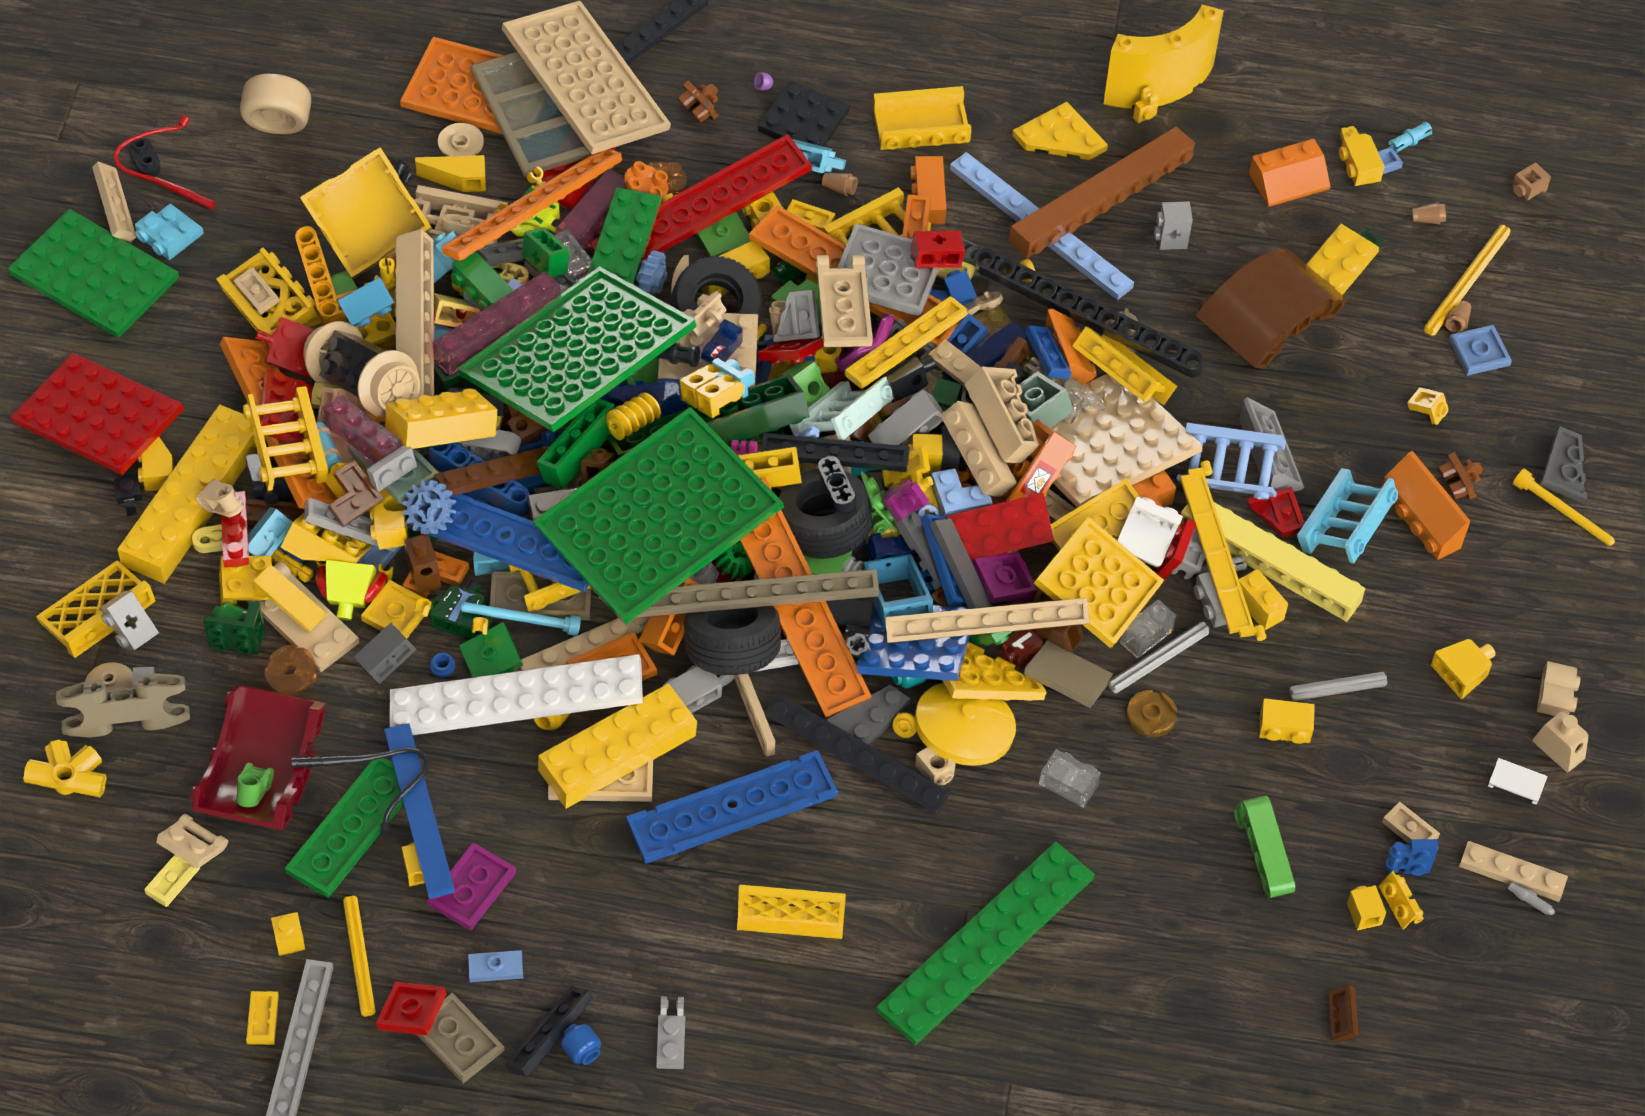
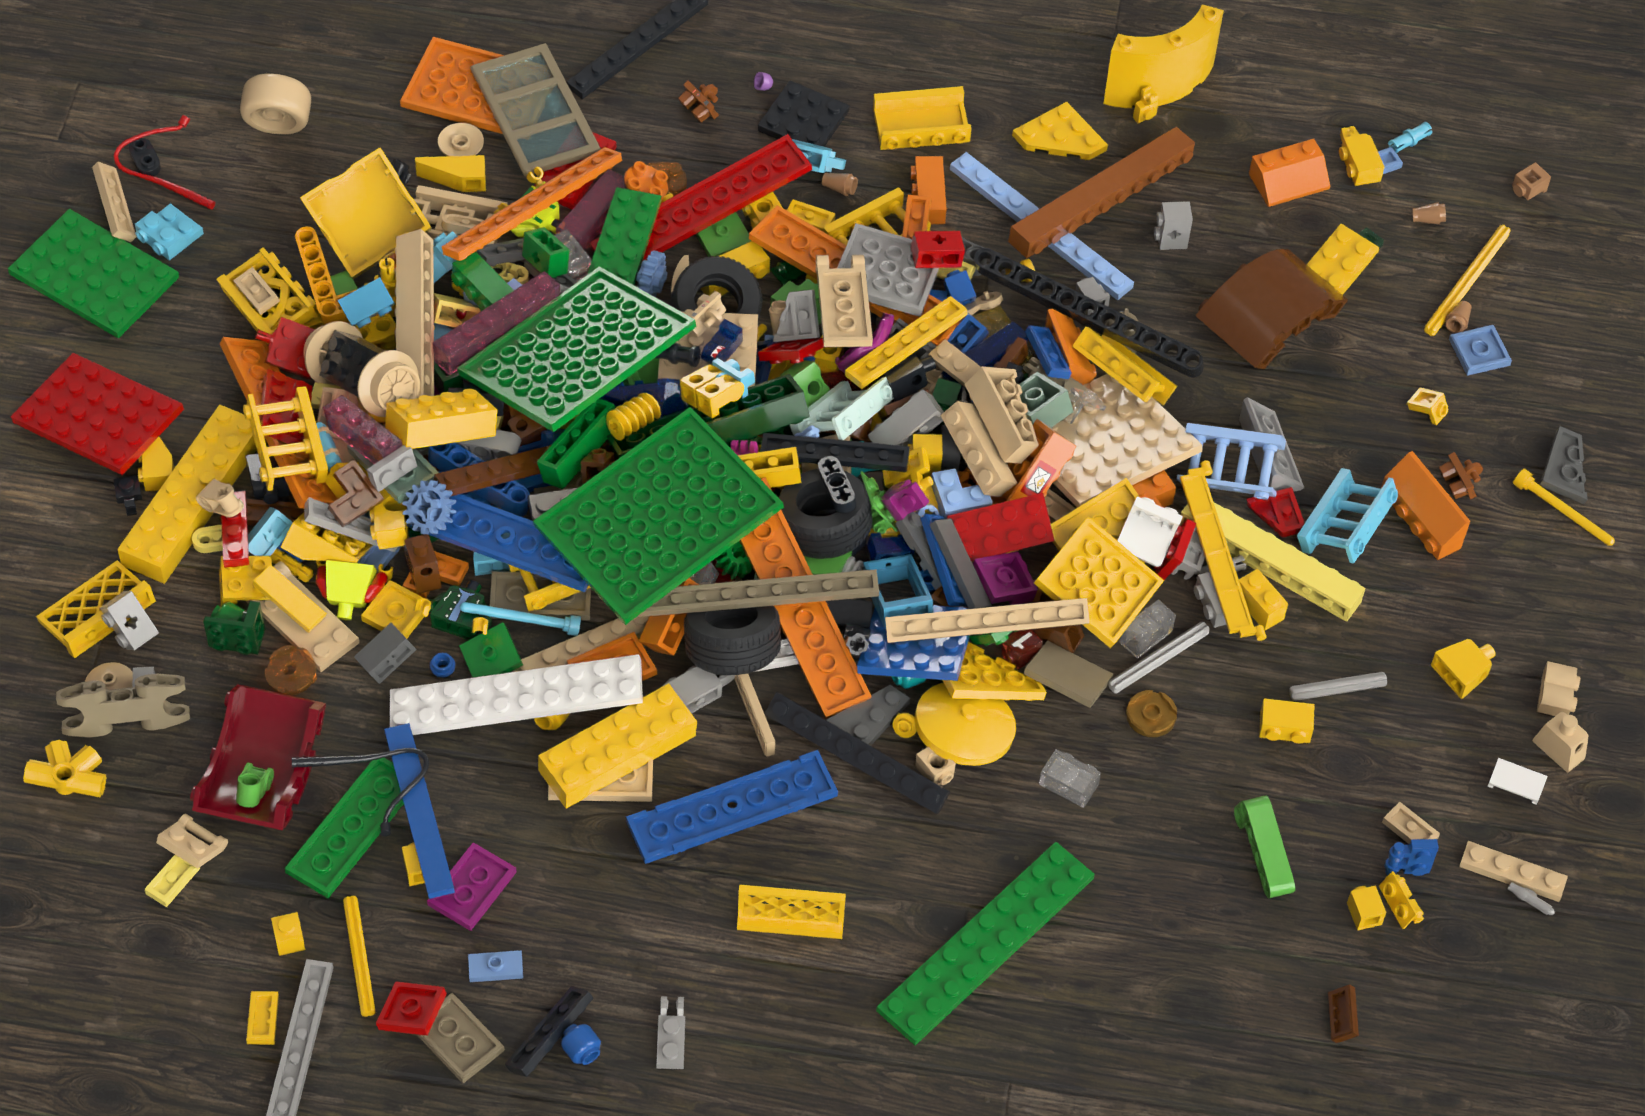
tan plate [502,1,671,154] -> none
none -> light grey brick [1075,277,1110,315]

